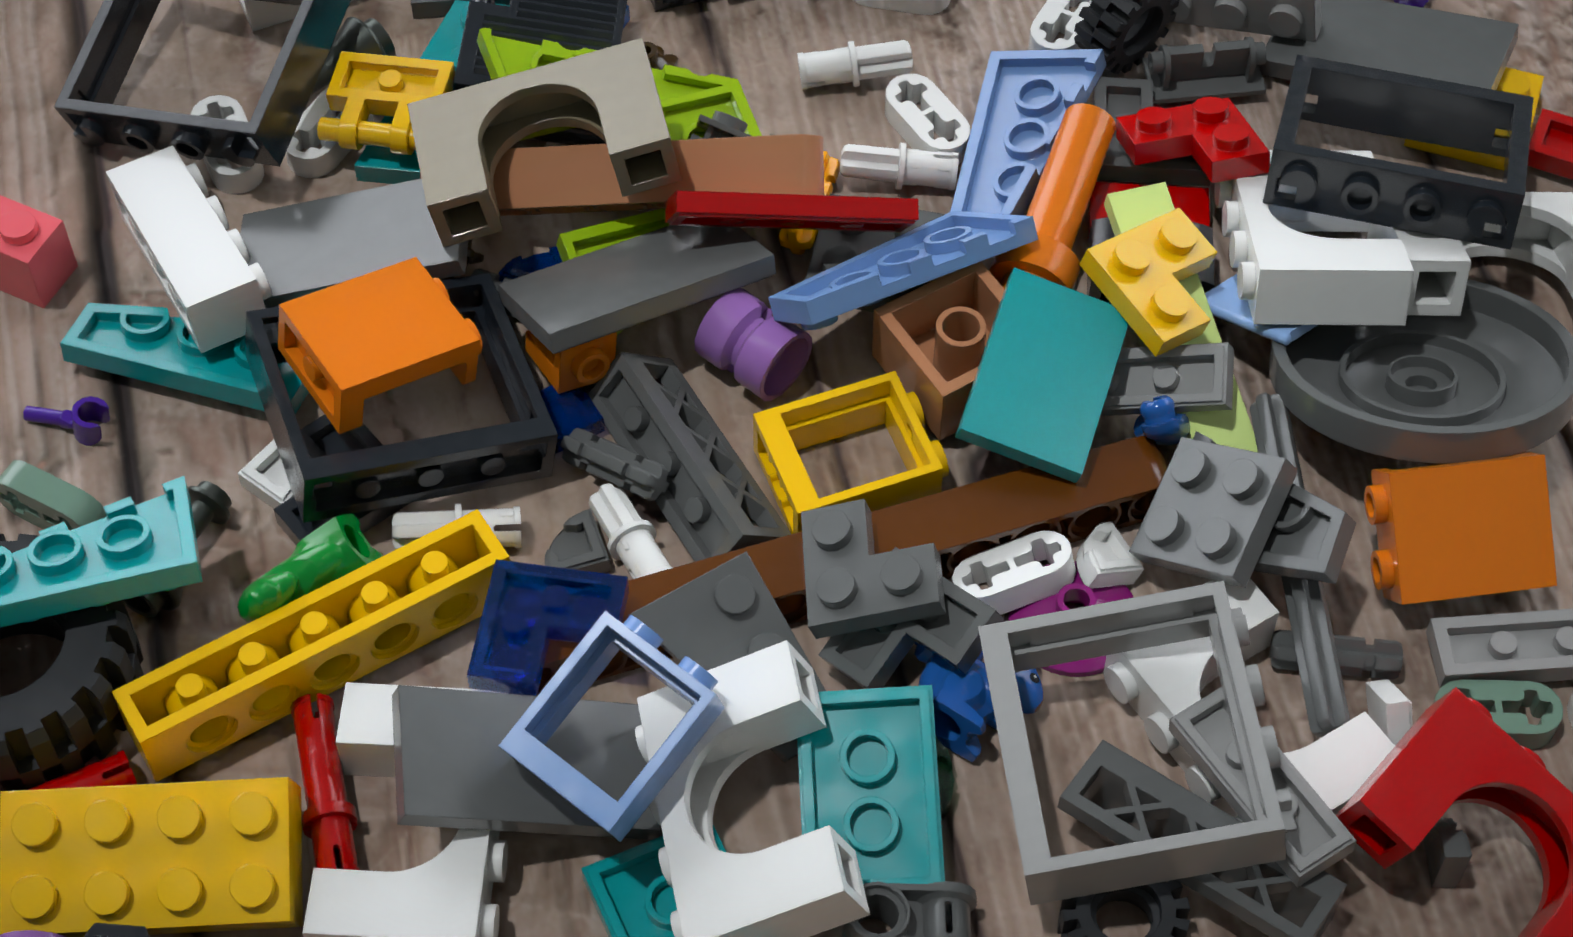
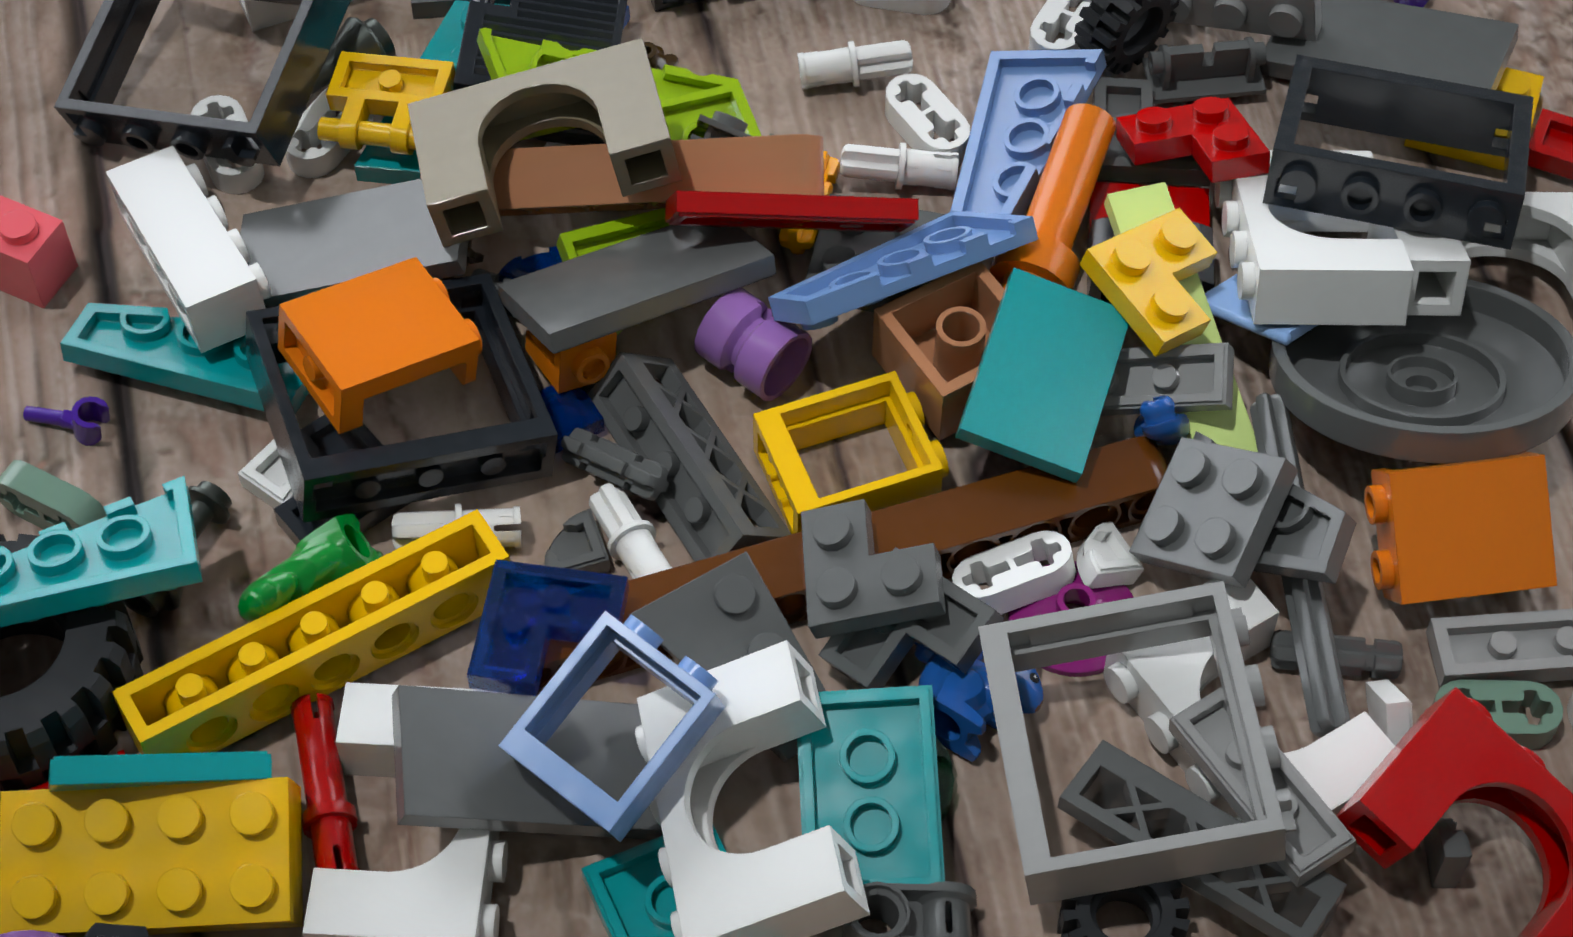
none -> teal tile [48,751,272,792]

